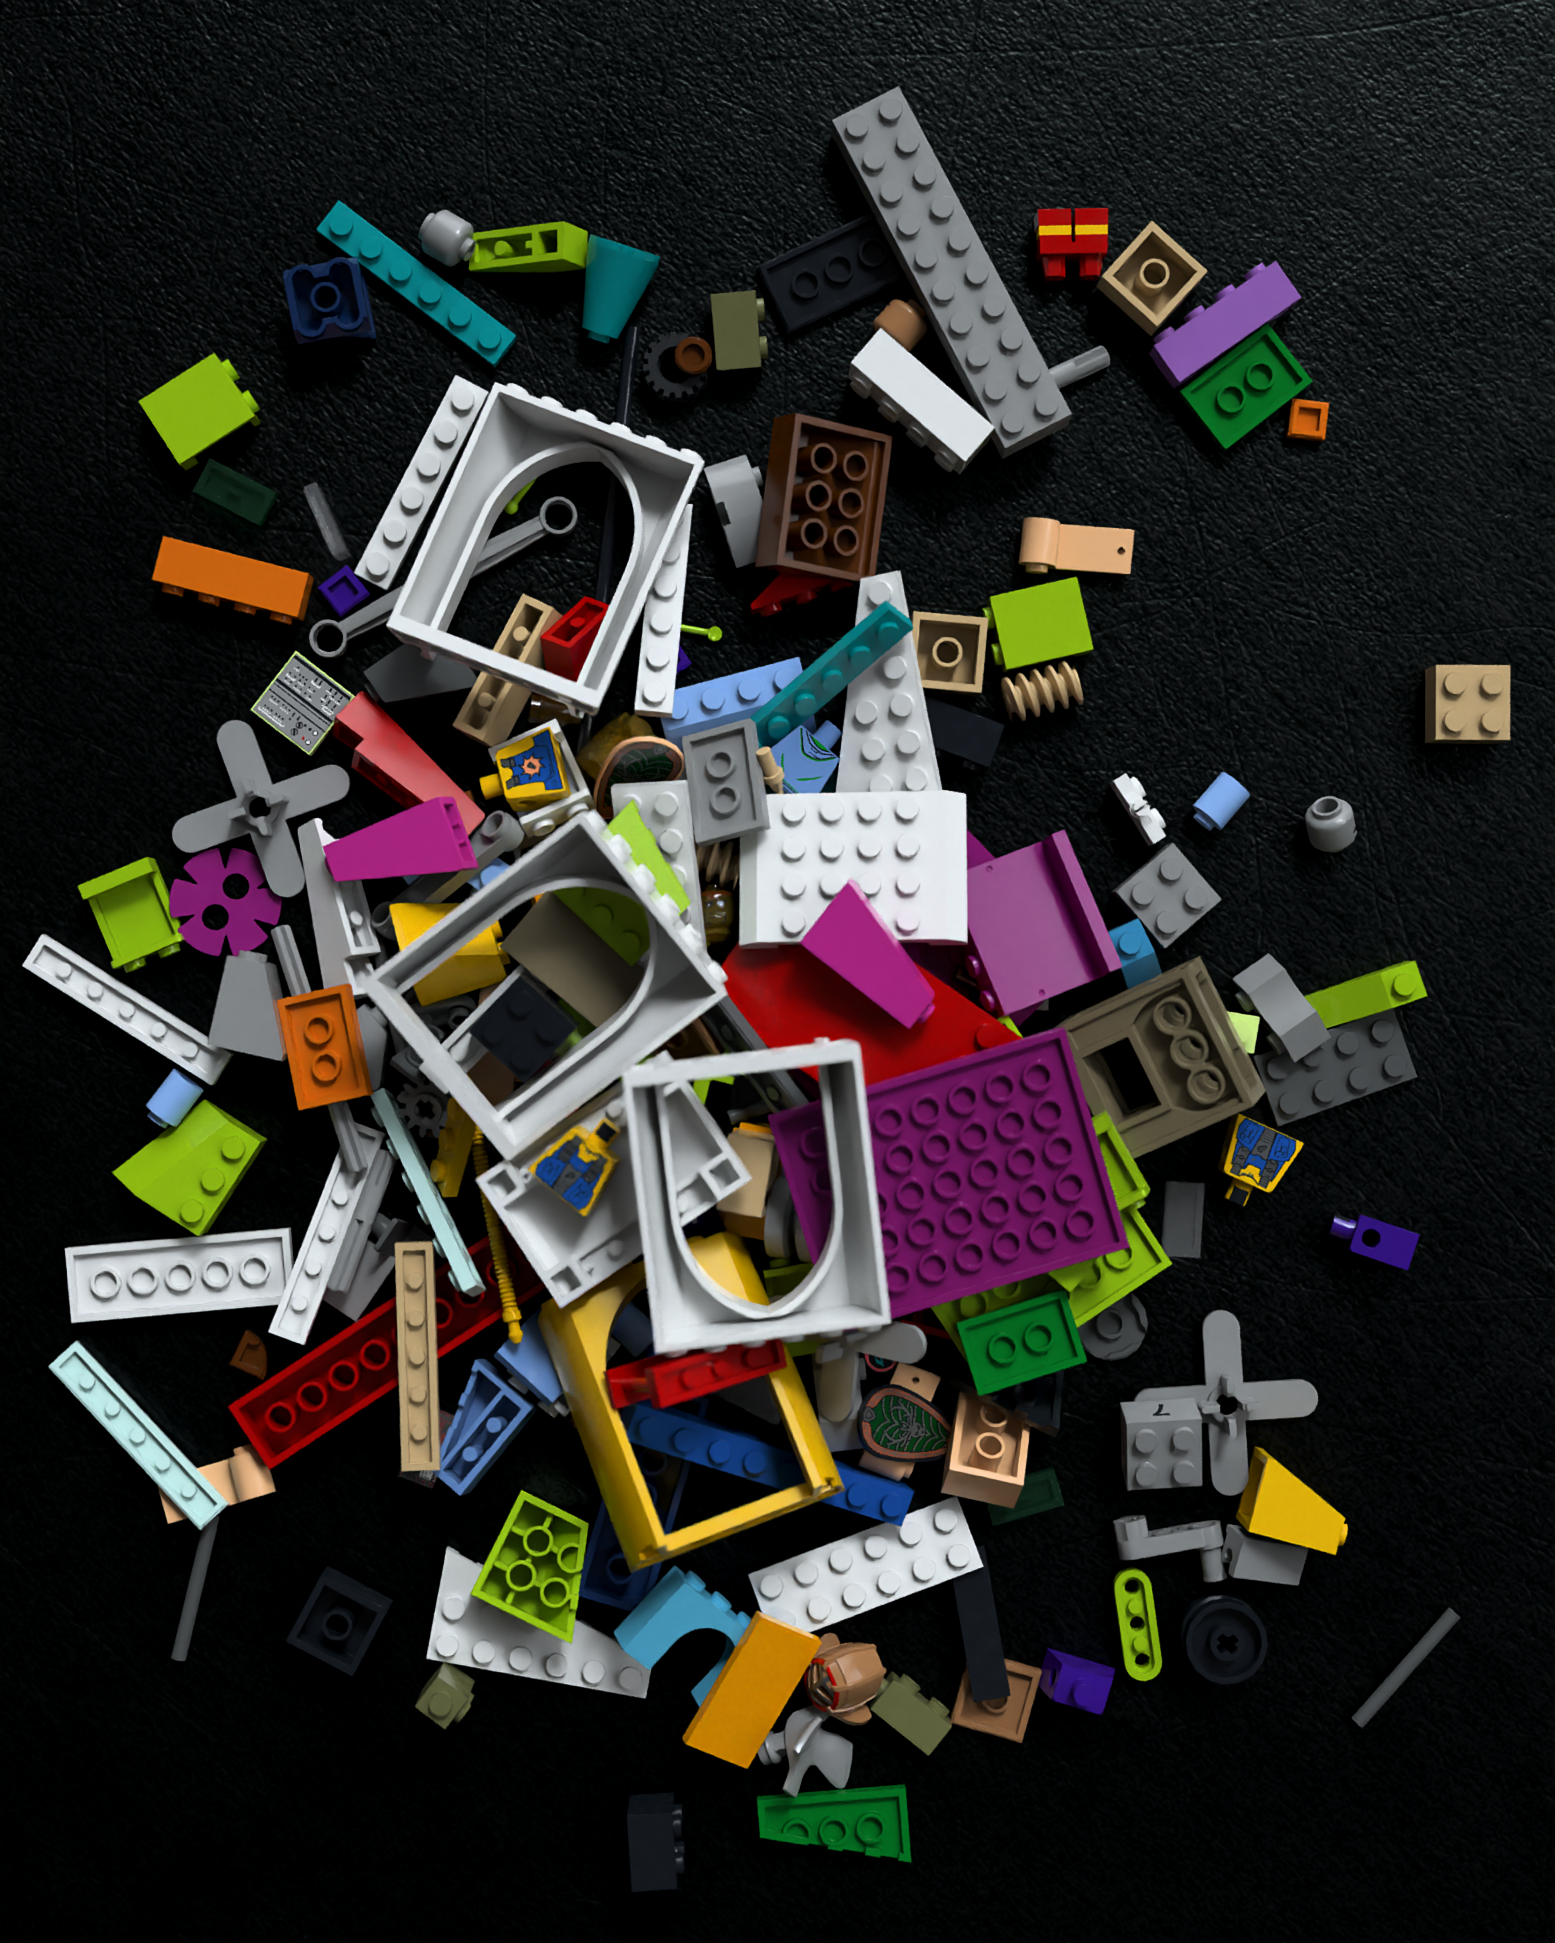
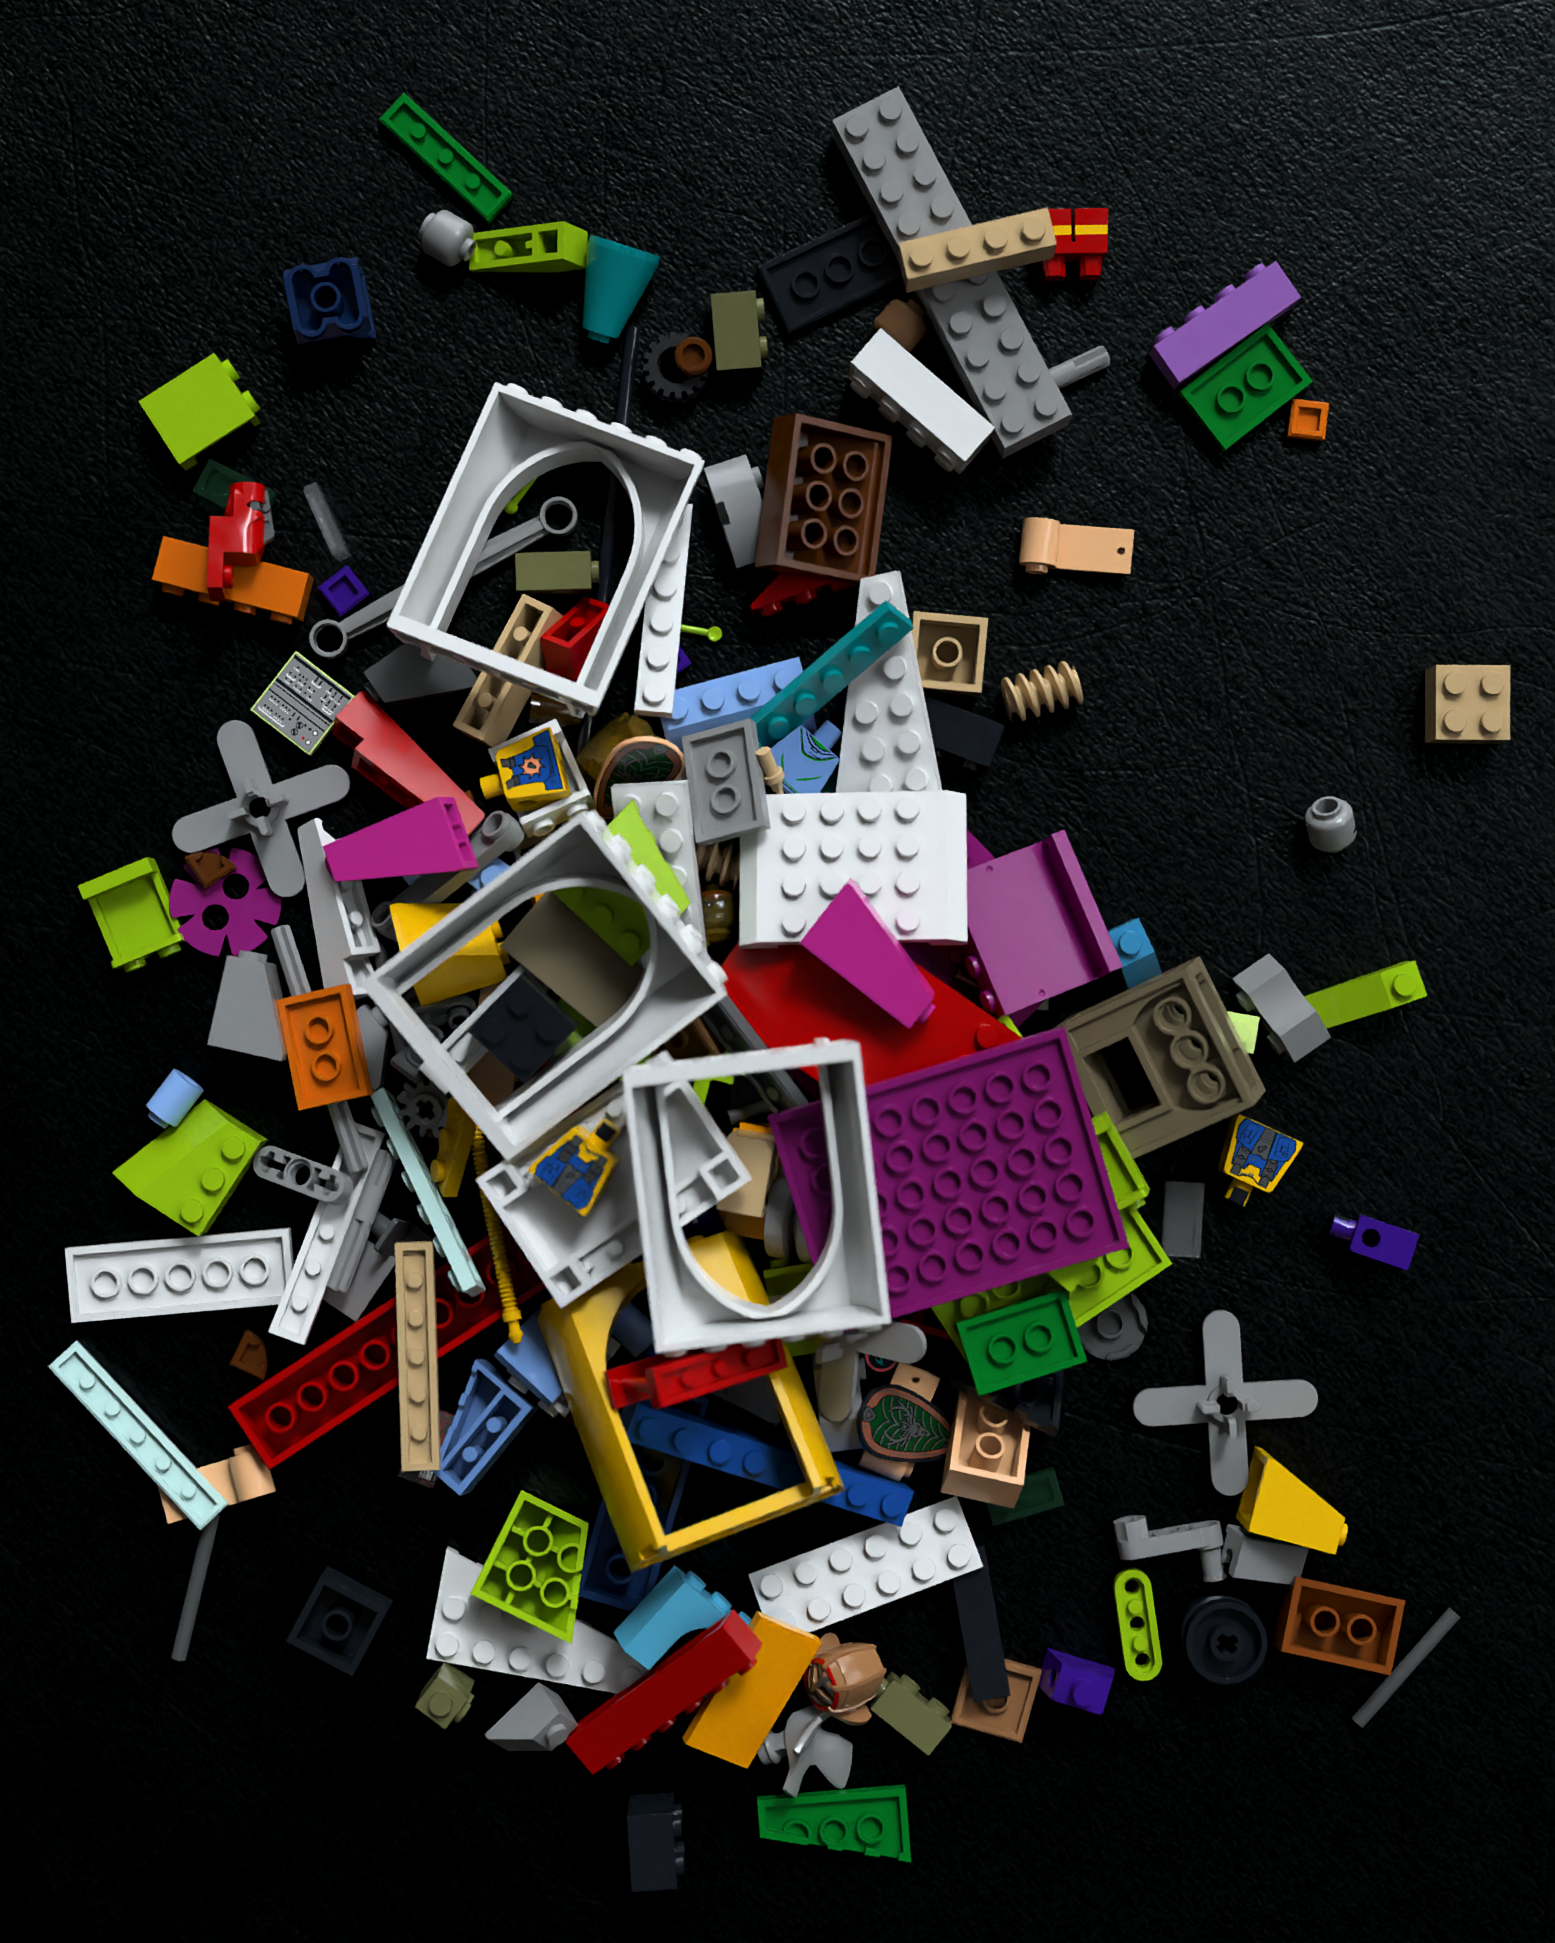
white plate [22,934,234,1085] -> none
teal plate [316,200,517,368] -> none
white plate [354,375,489,592] -> none
lime panel [982,577,1094,673] -> none
tan brick [1096,221,1207,336] -> none
white plate [1109,773,1166,846] -> none
light grey brick [1111,843,1222,949] -> none
light grey brick [1120,1398,1202,1490] -> none
light blue brick [1193,772,1250,831] -> none
dark grey plate [1251,1008,1417,1126] -> none
none -> reddish brown tile [184,852,237,890]
none -> red plate [207,482,275,601]
none -> light grey beam [253,1146,353,1205]
none -> green tile [379,93,514,224]
none -> light grey slope [485,1682,578,1751]
none -> olive brick [515,551,600,595]
none -> red brick [565,1609,763,1775]
none -> tan brick [898,208,1057,293]
none -> dark orange slope [1272,1576,1405,1675]

